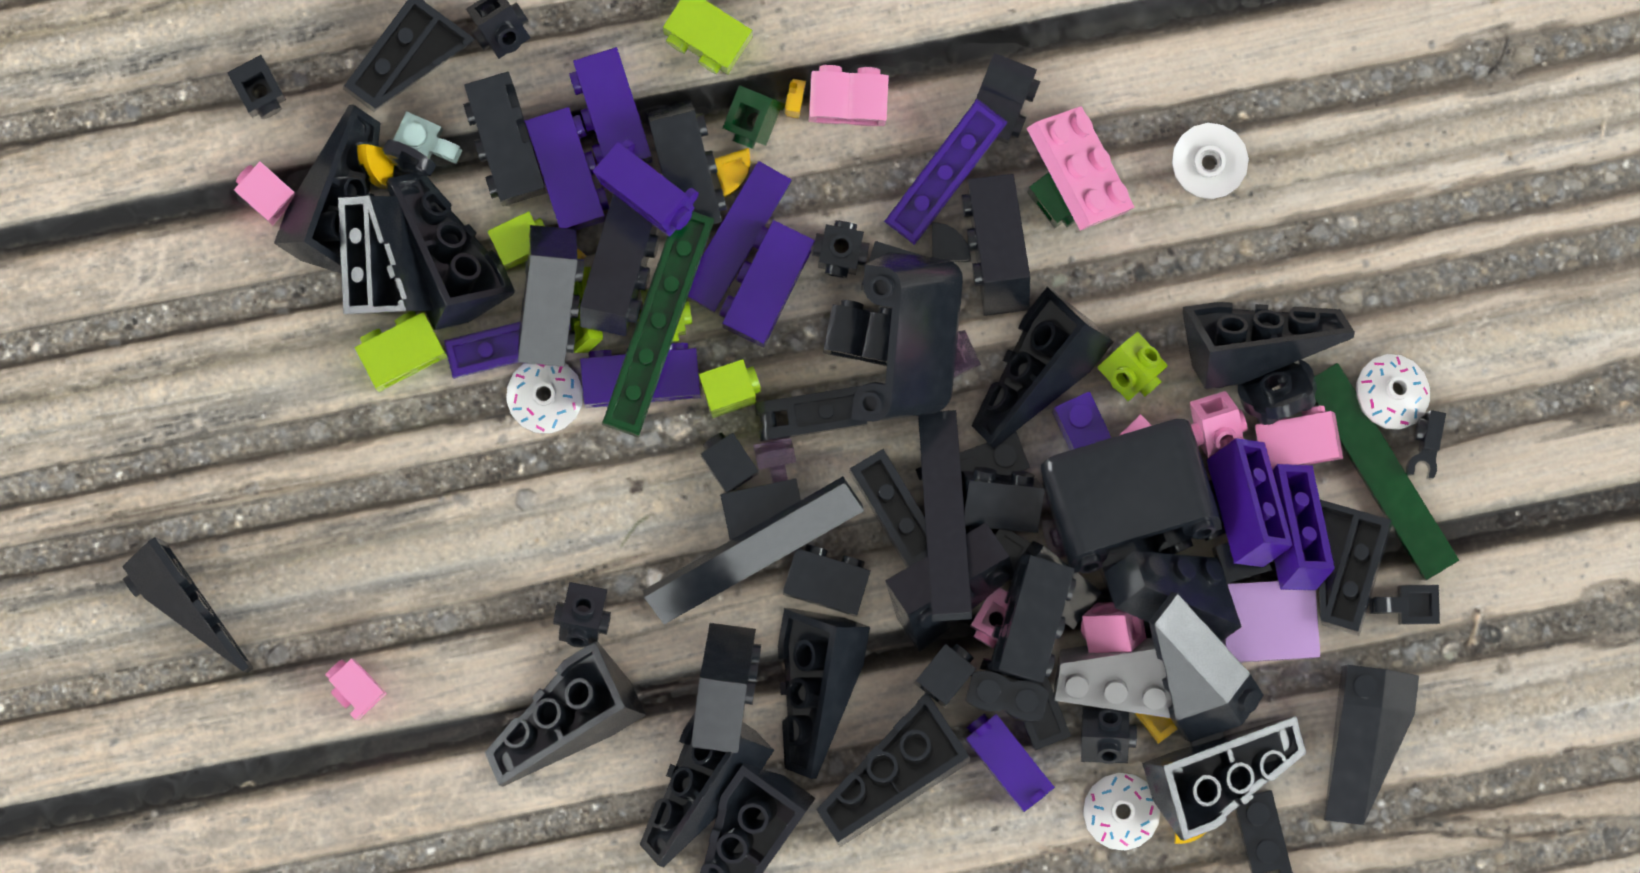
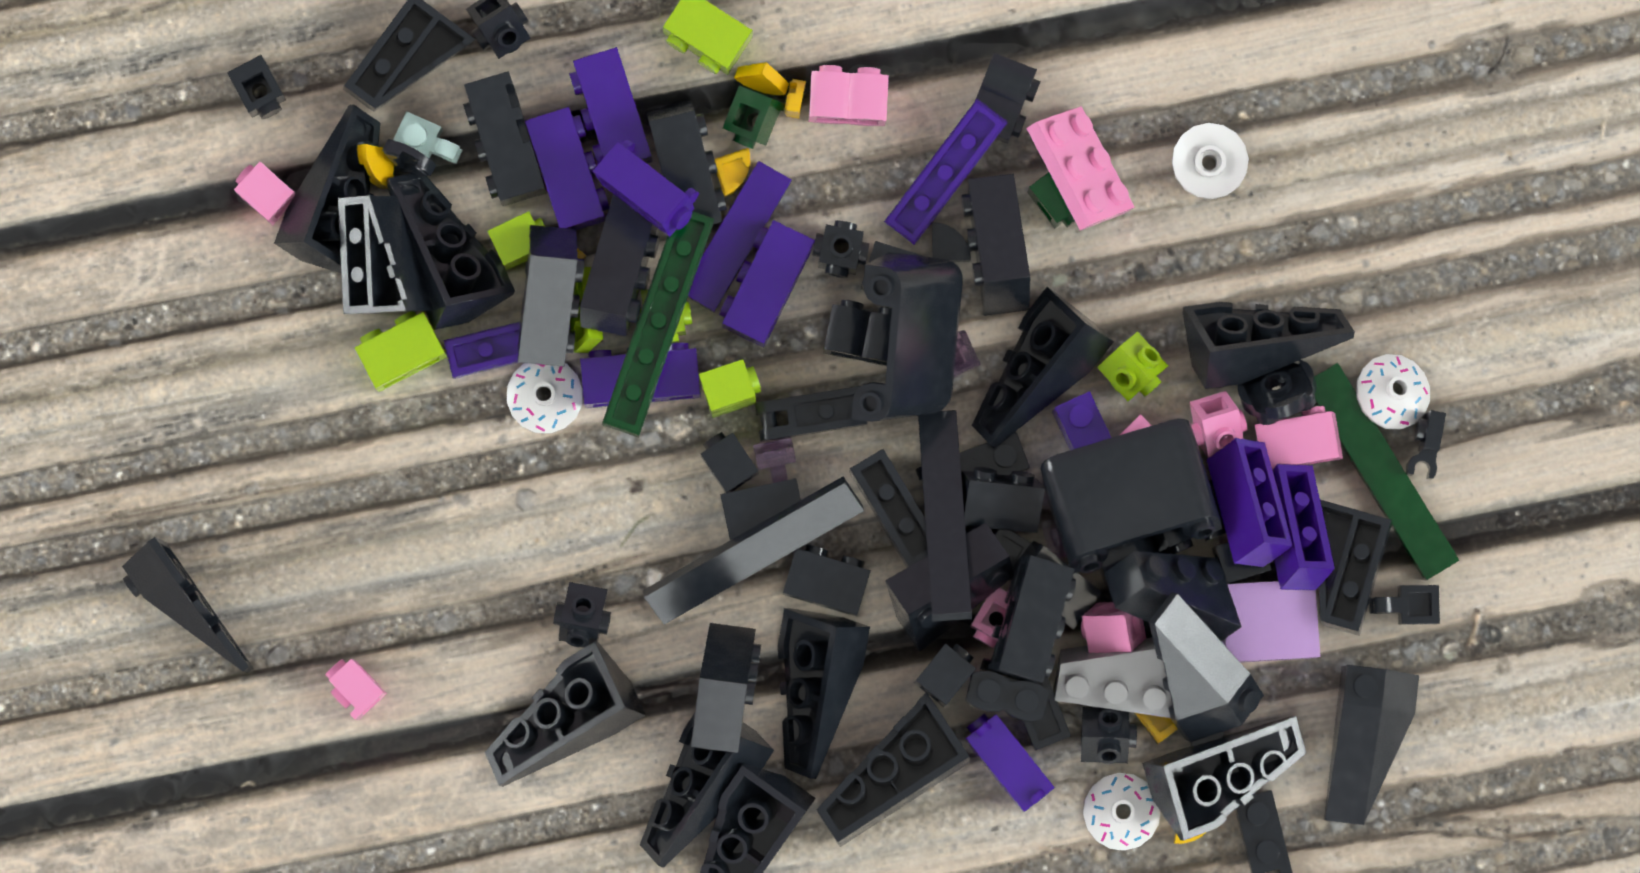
none -> yellow tile [734,62,789,95]

